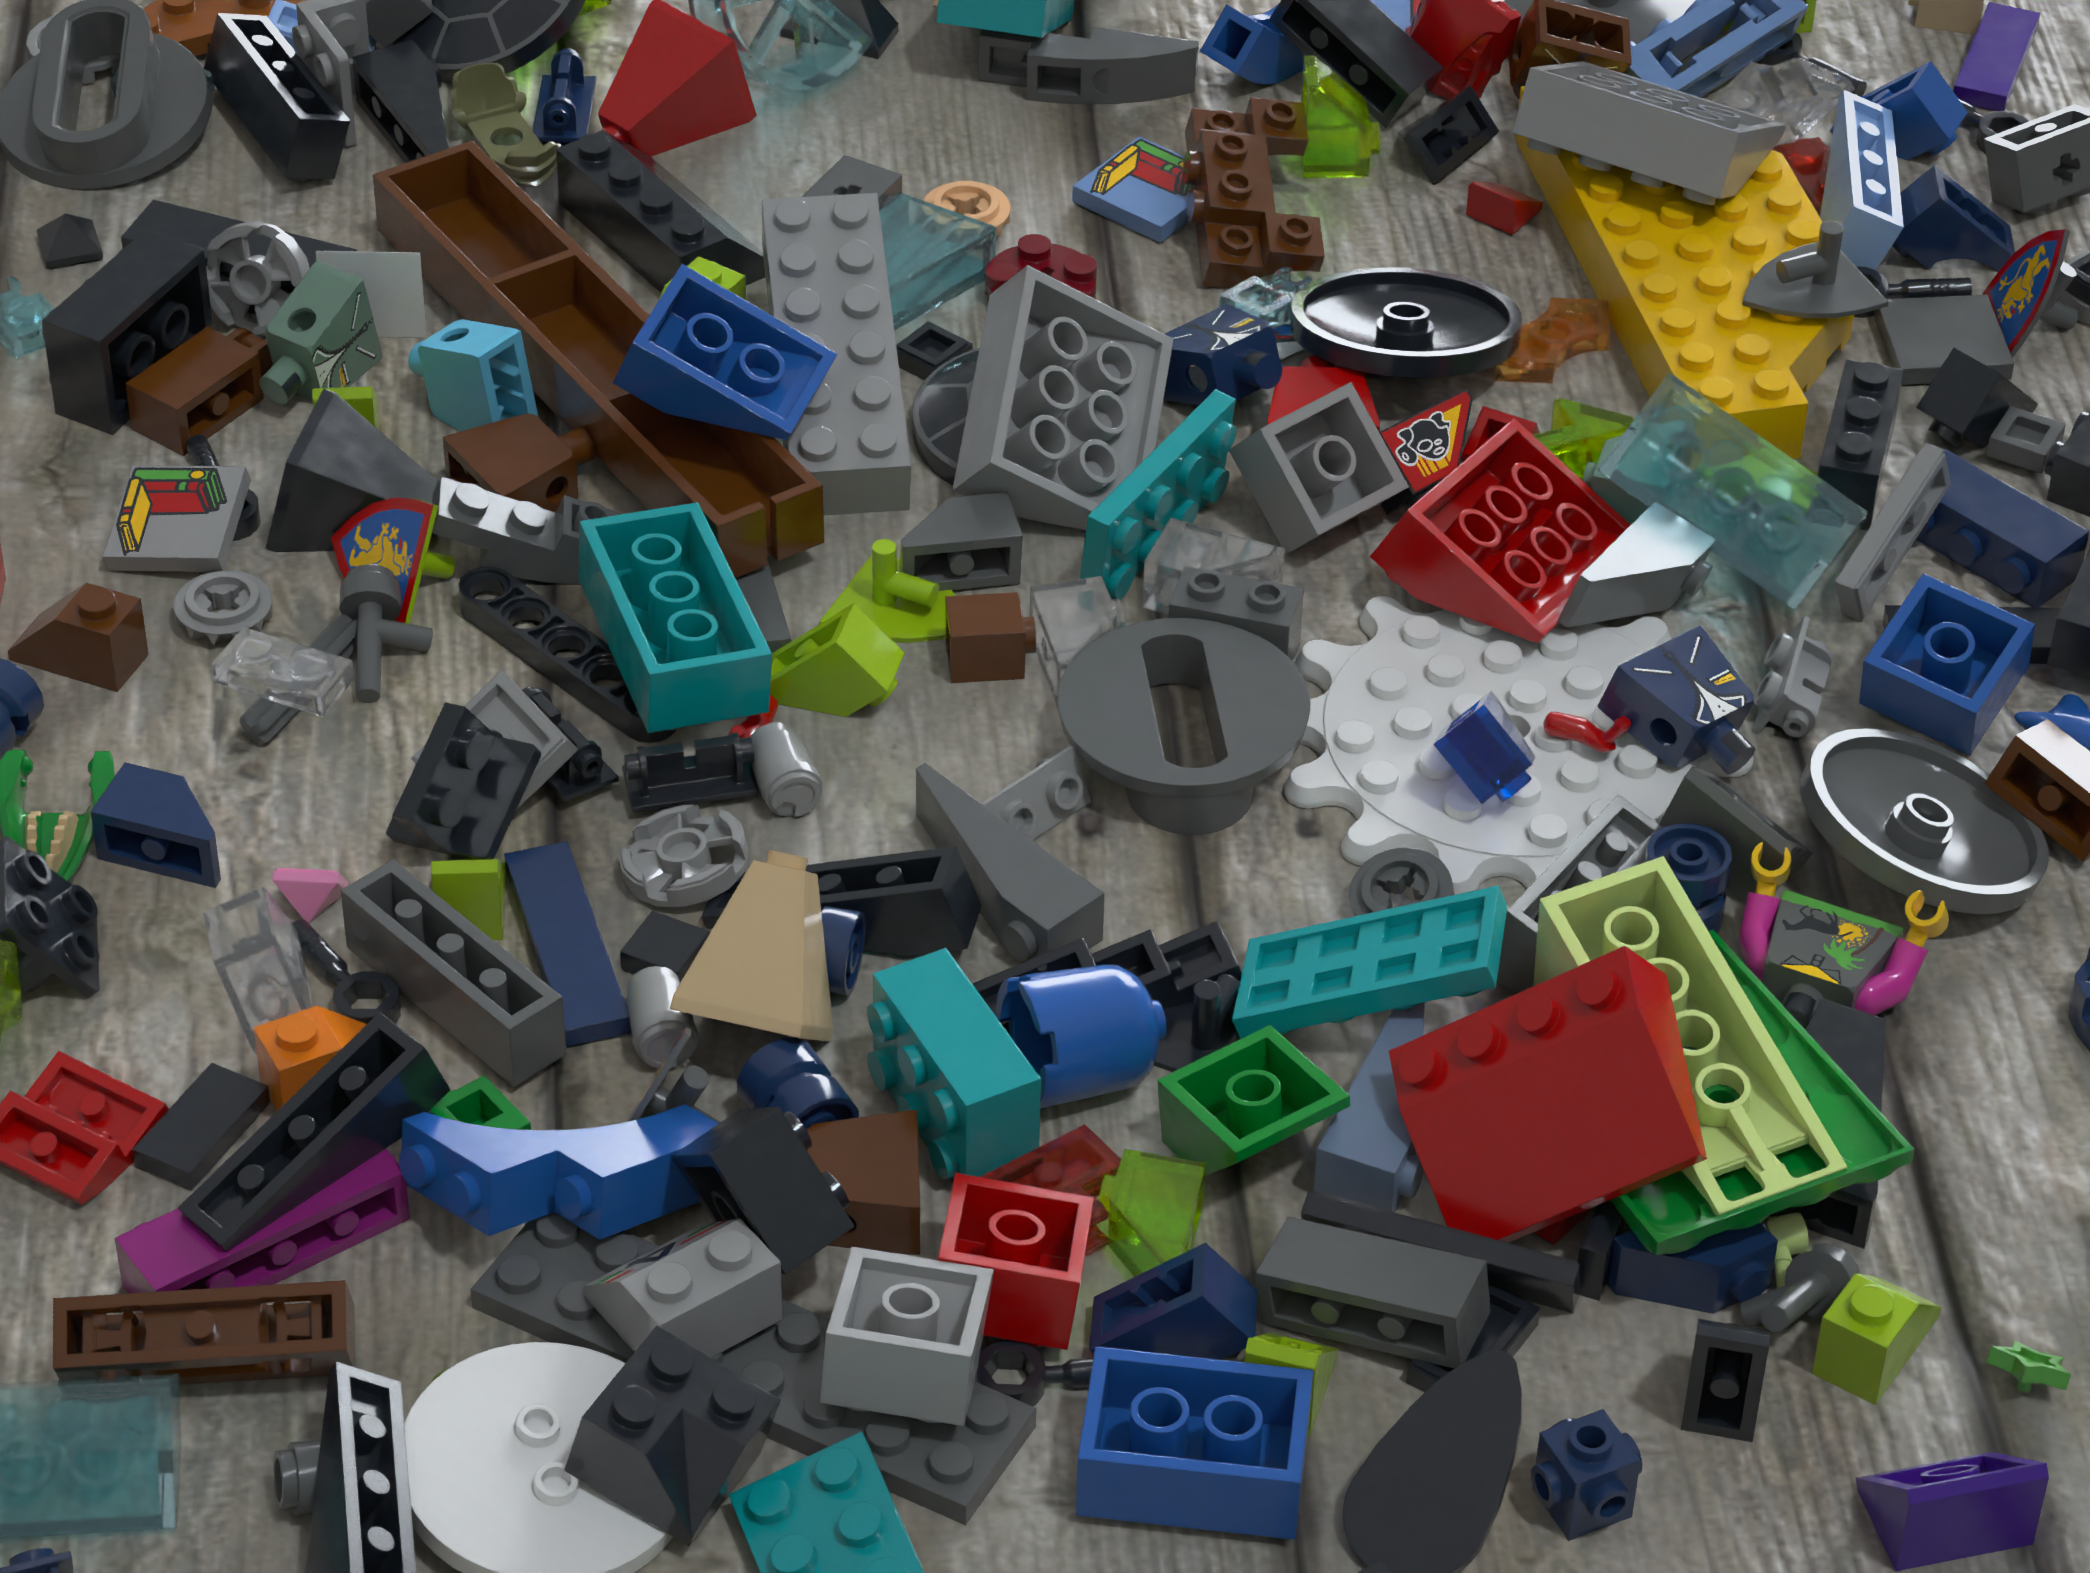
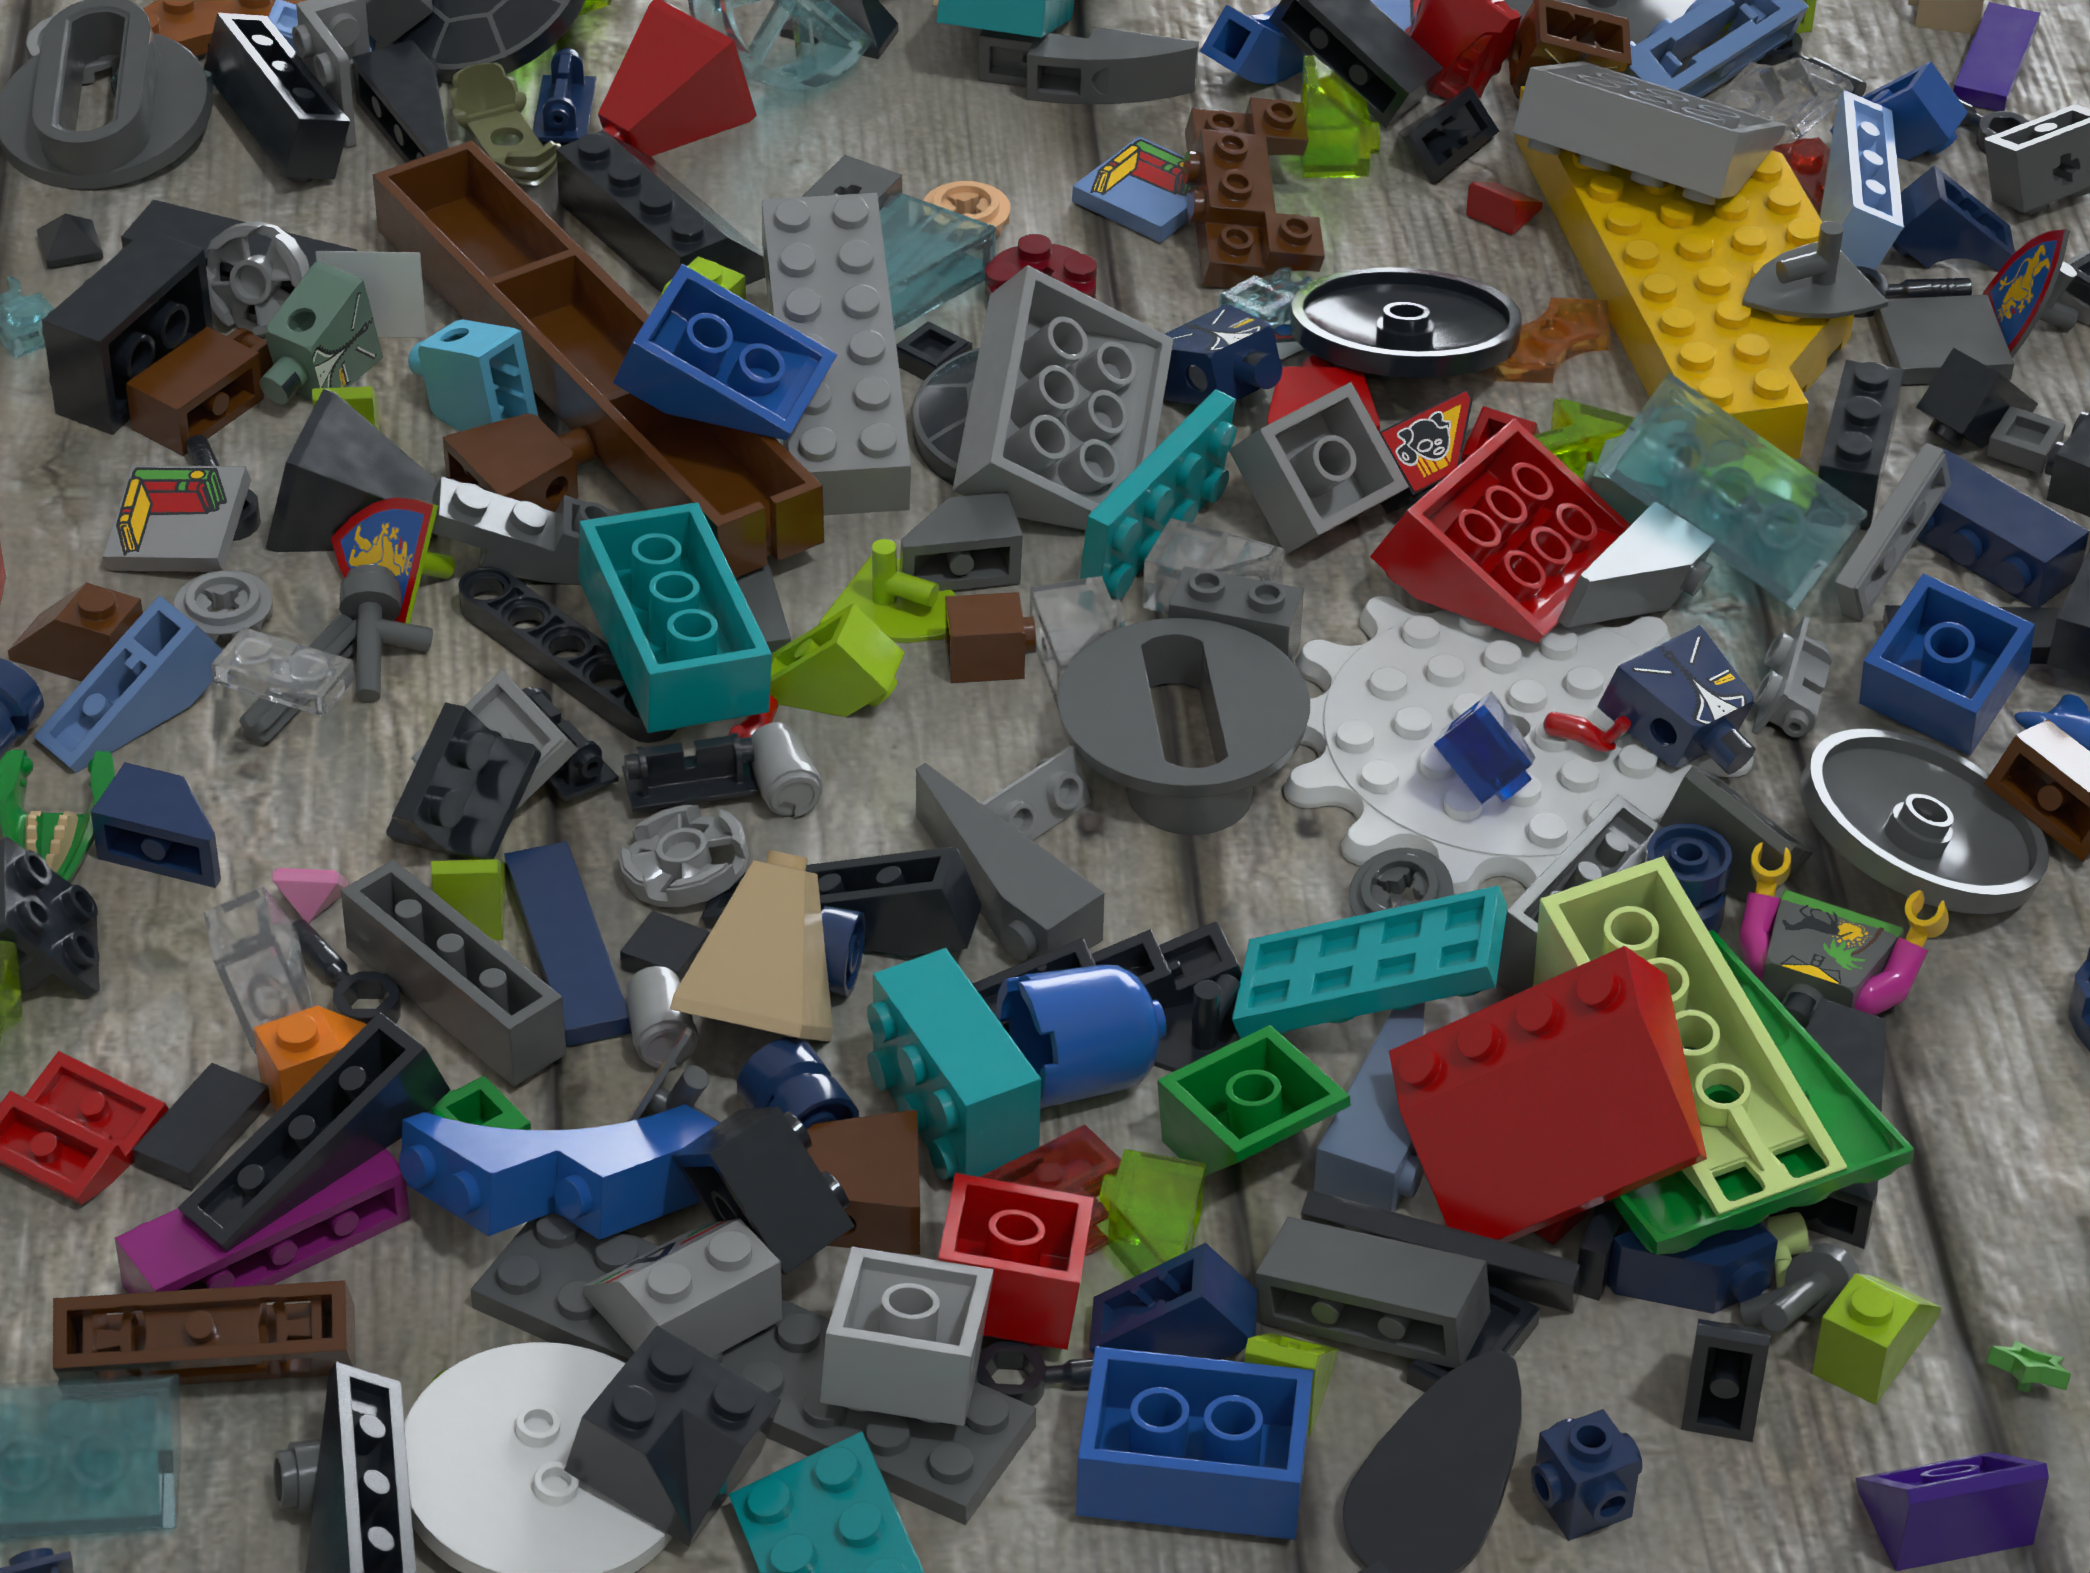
none -> medium blue slope [33,595,232,773]

